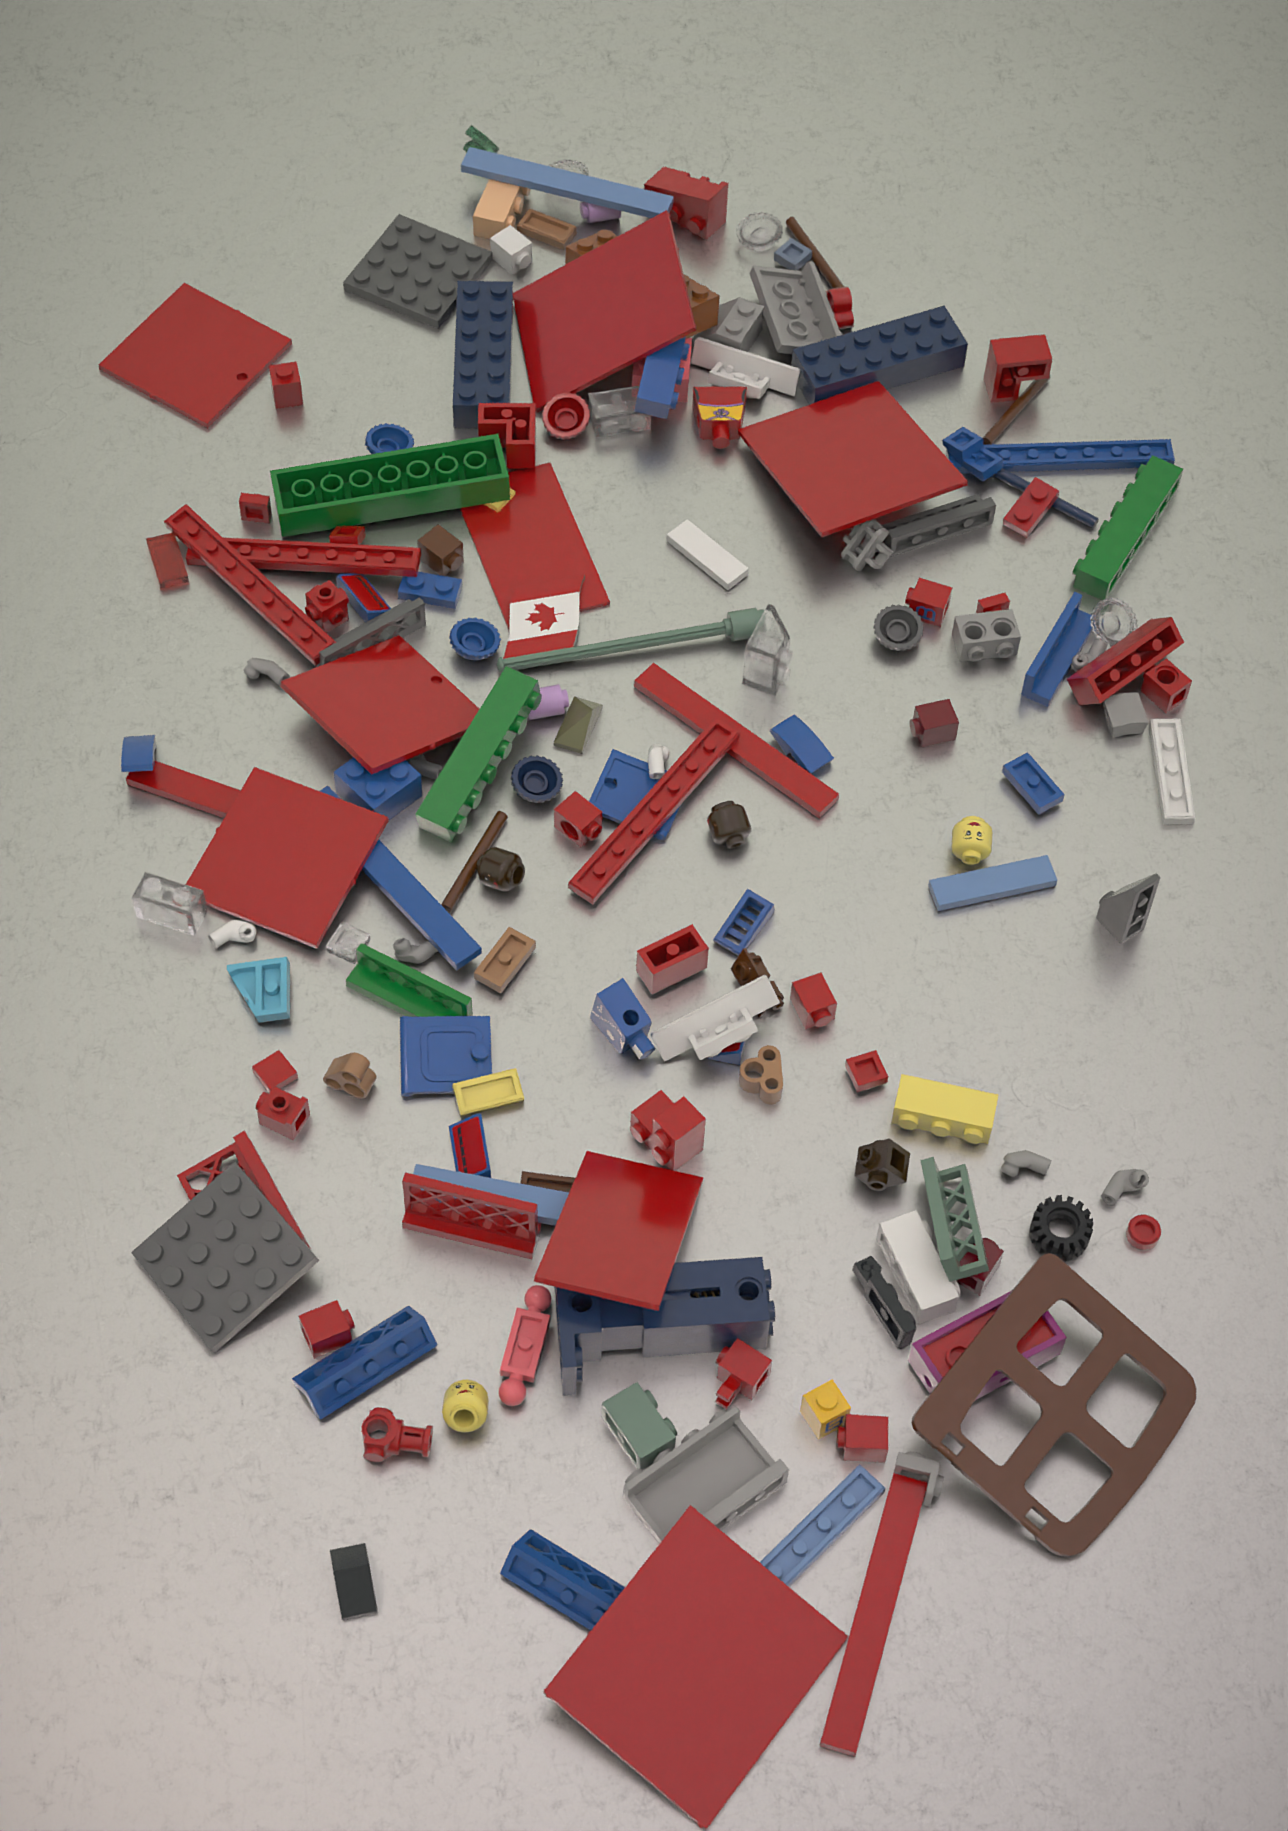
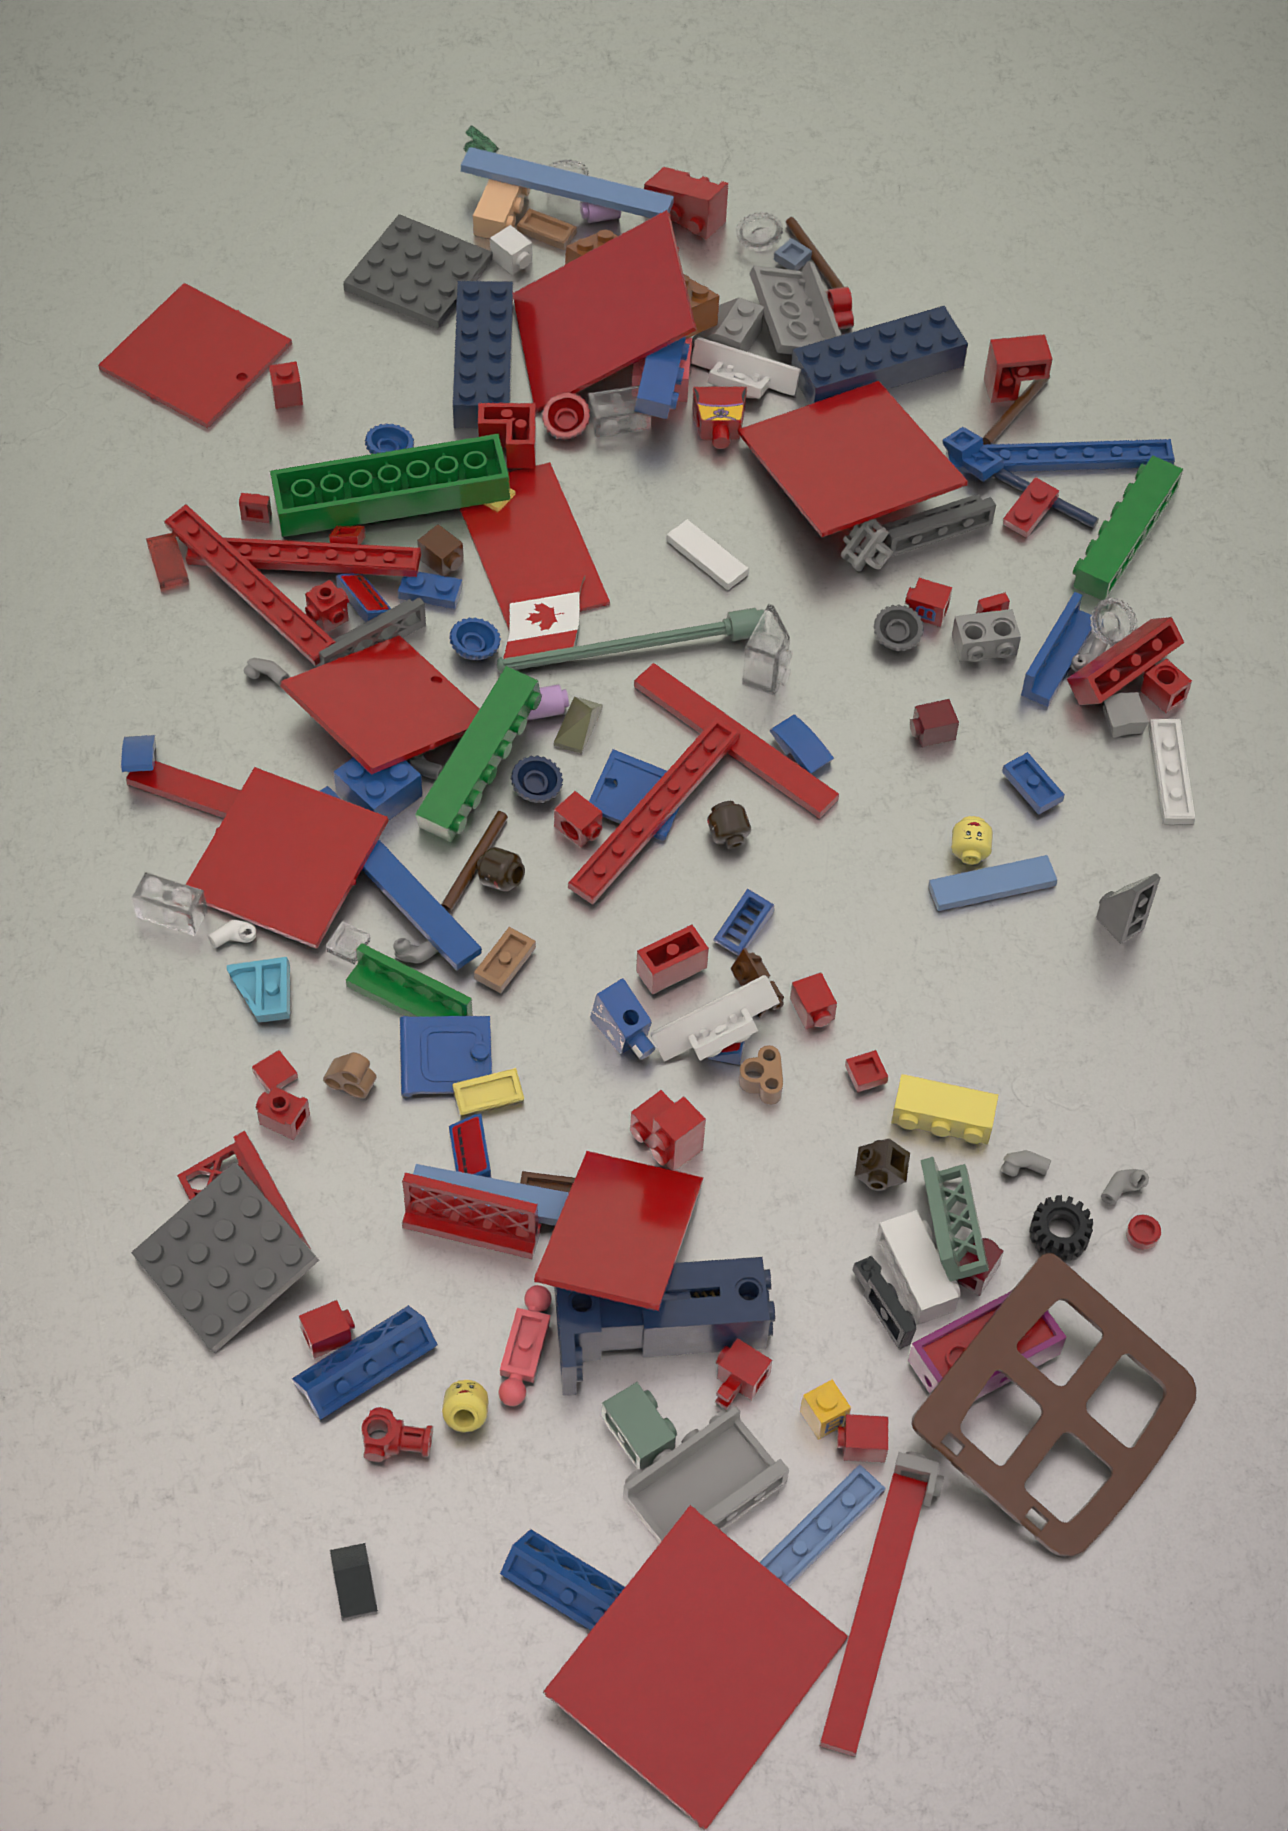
white arm [648,743,670,779] -> none

